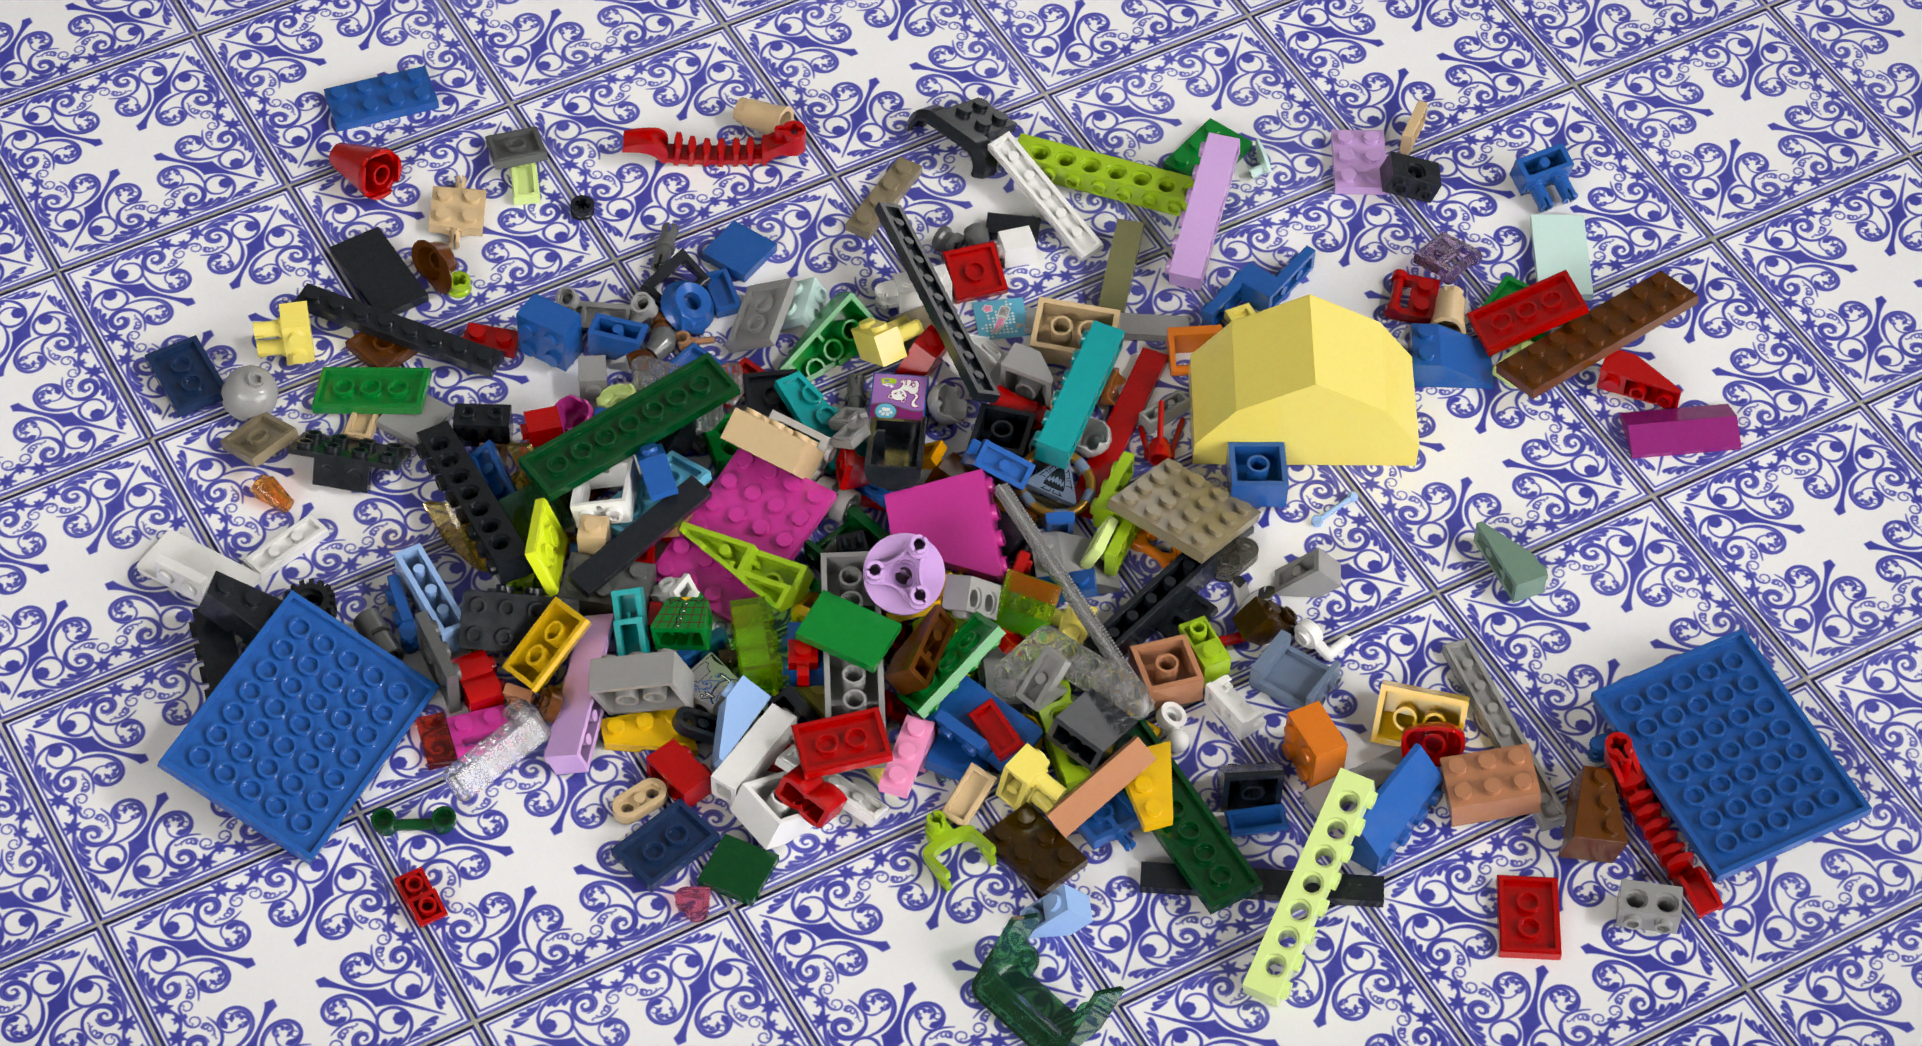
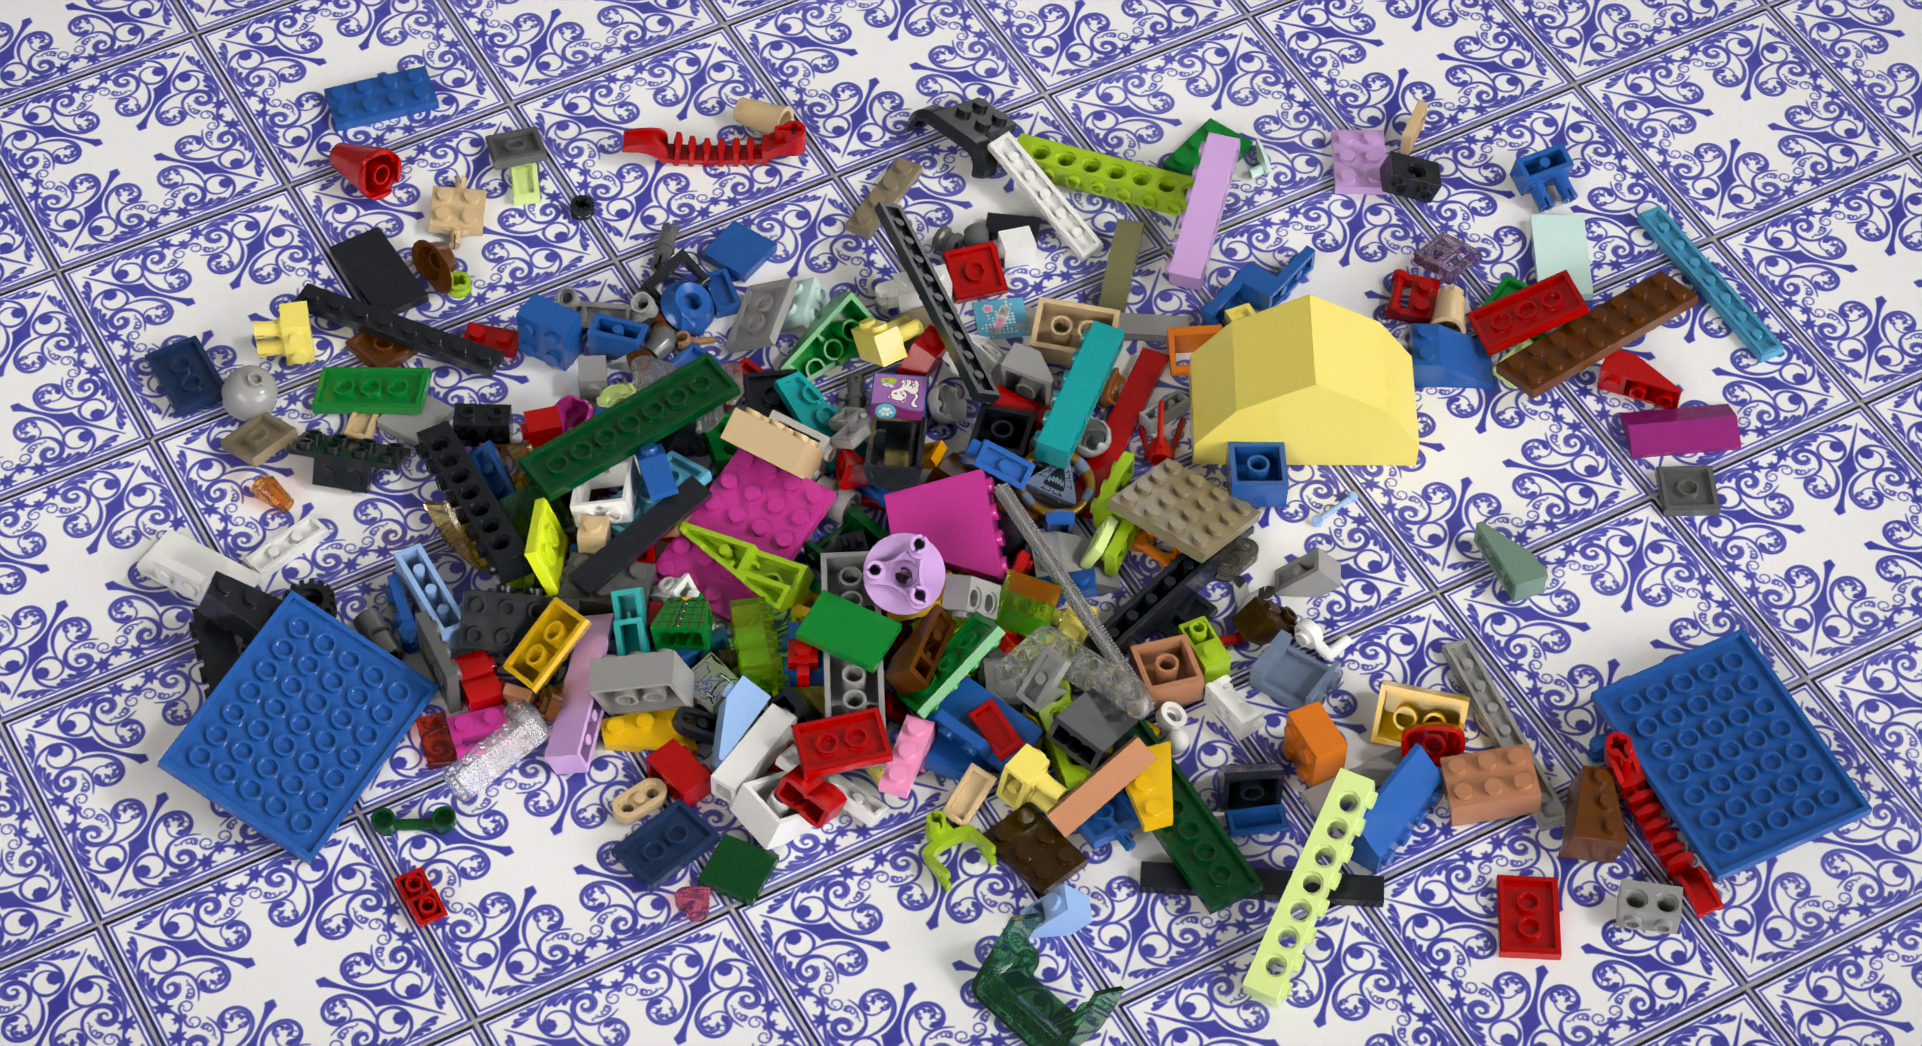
none -> dark azure tile [1637,206,1784,363]
none -> dark grey tile [1655,466,1721,517]

